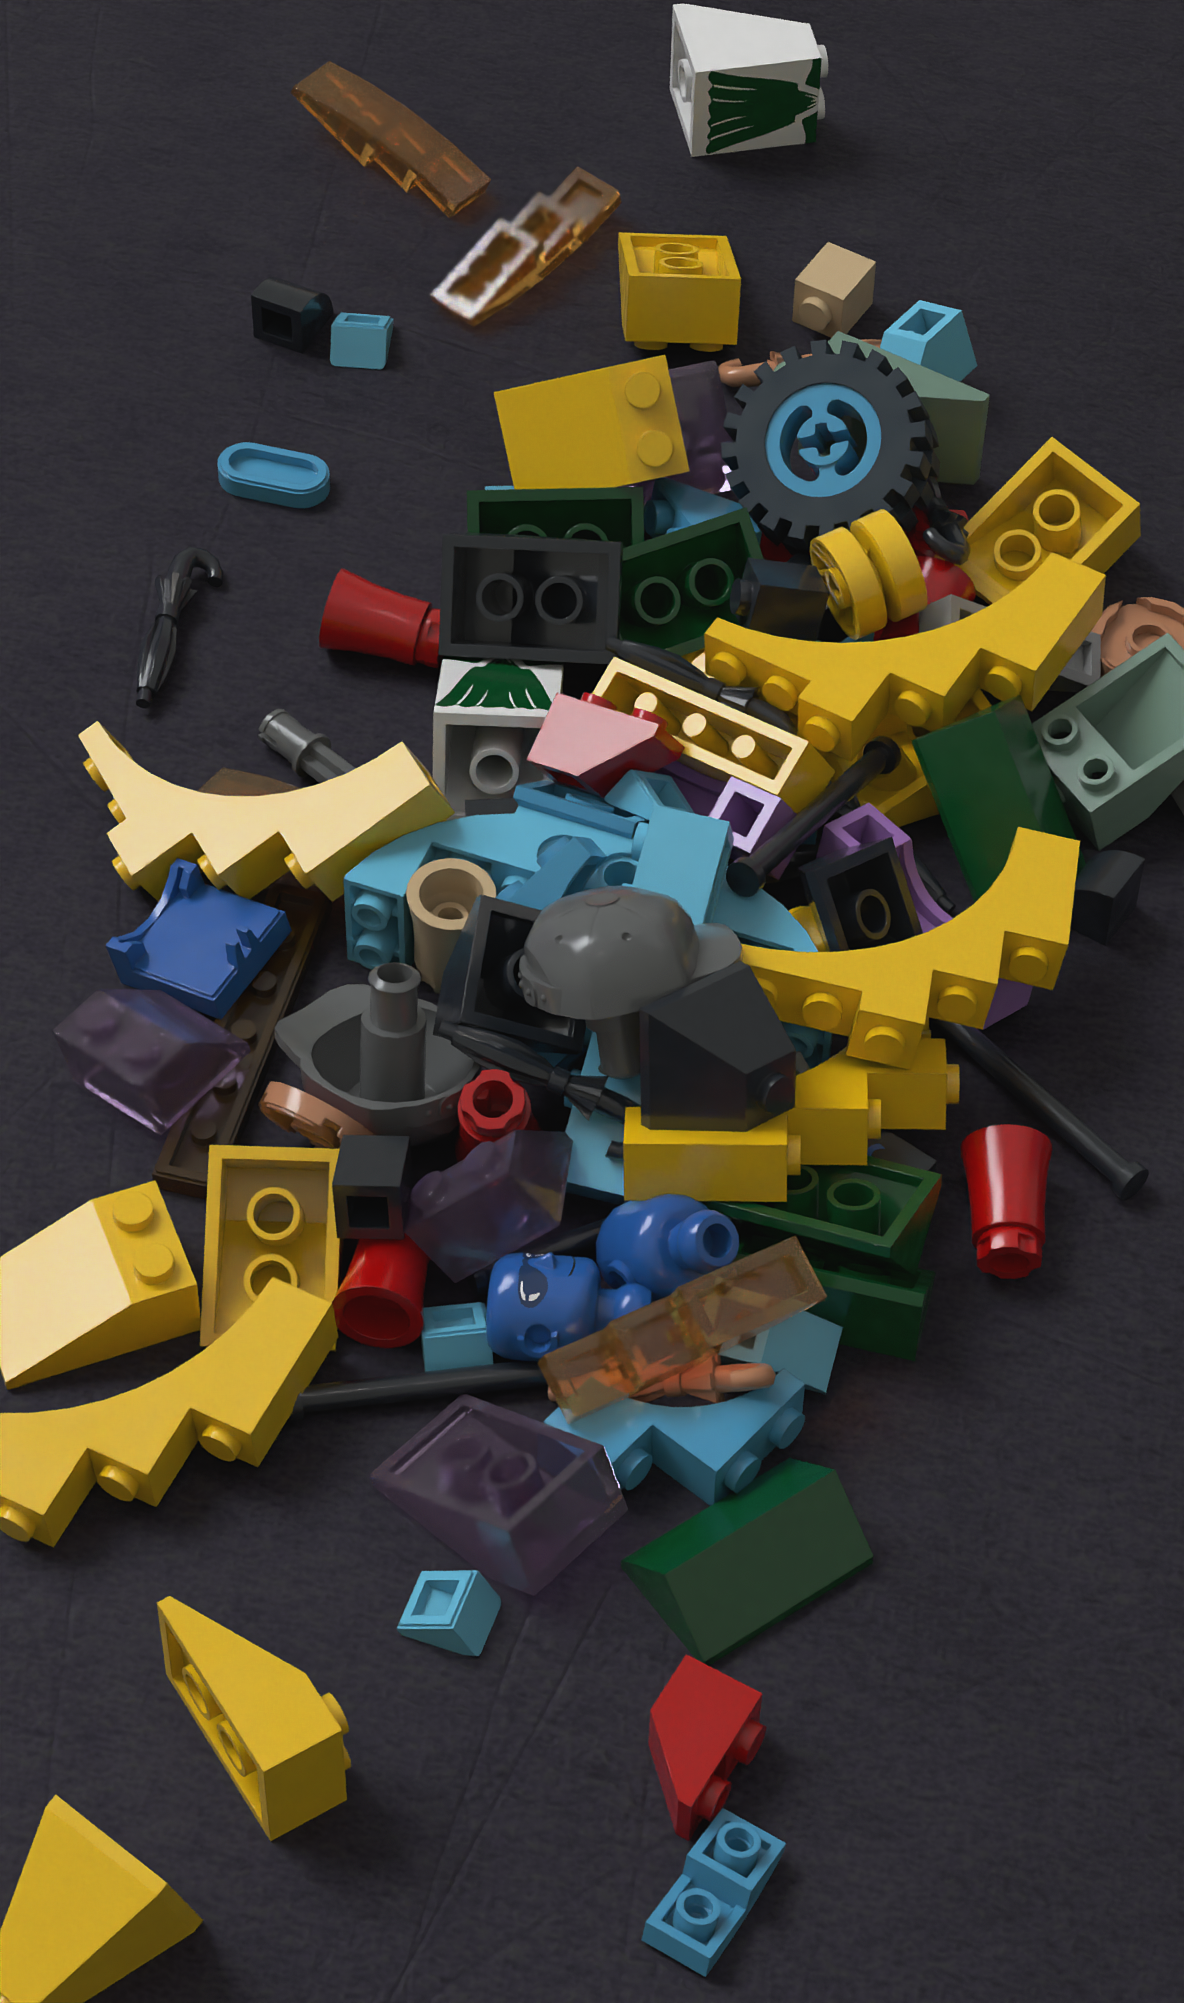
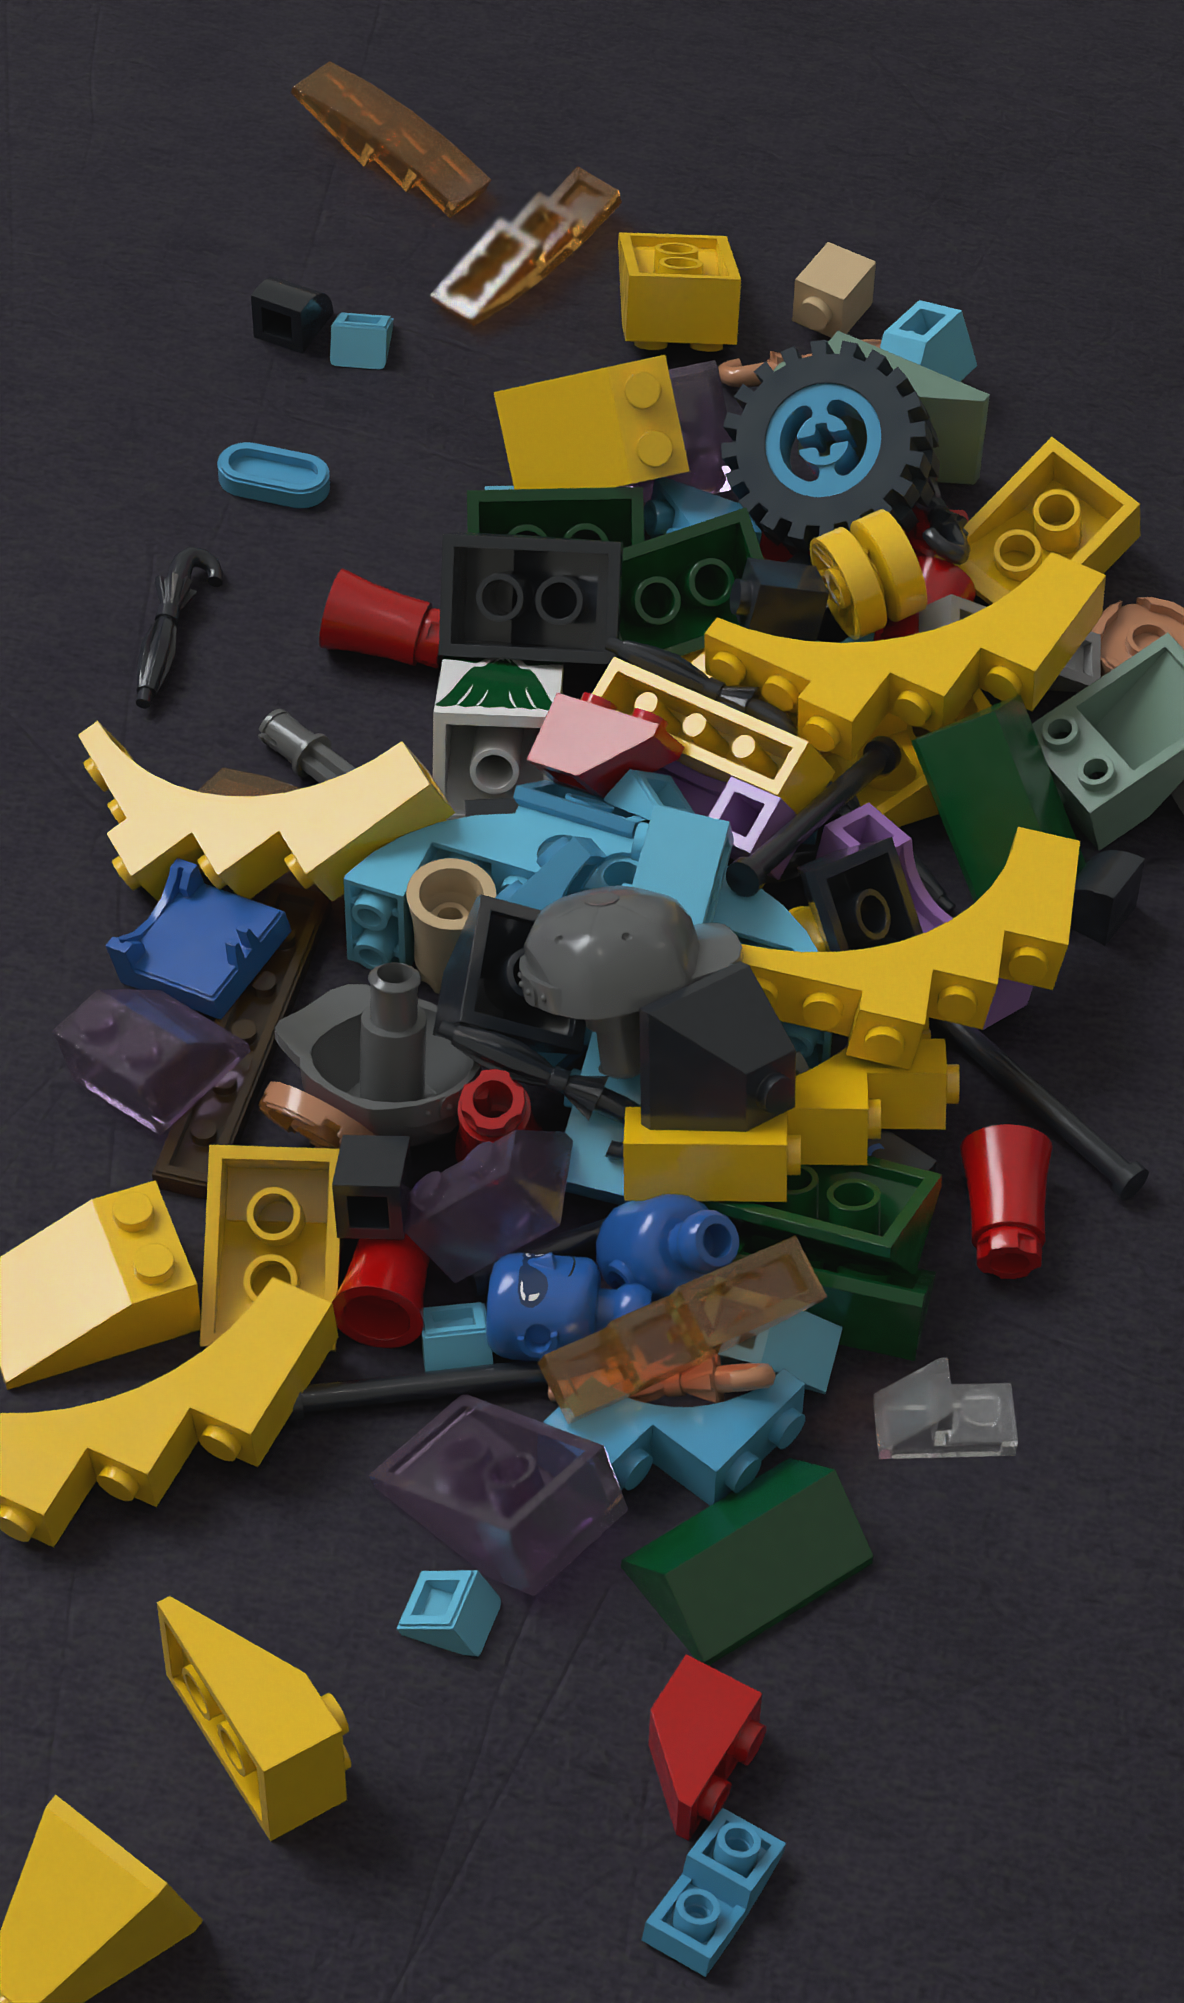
white slope [670,3,828,157] -> none
none -> clear slope [873,1357,1018,1459]

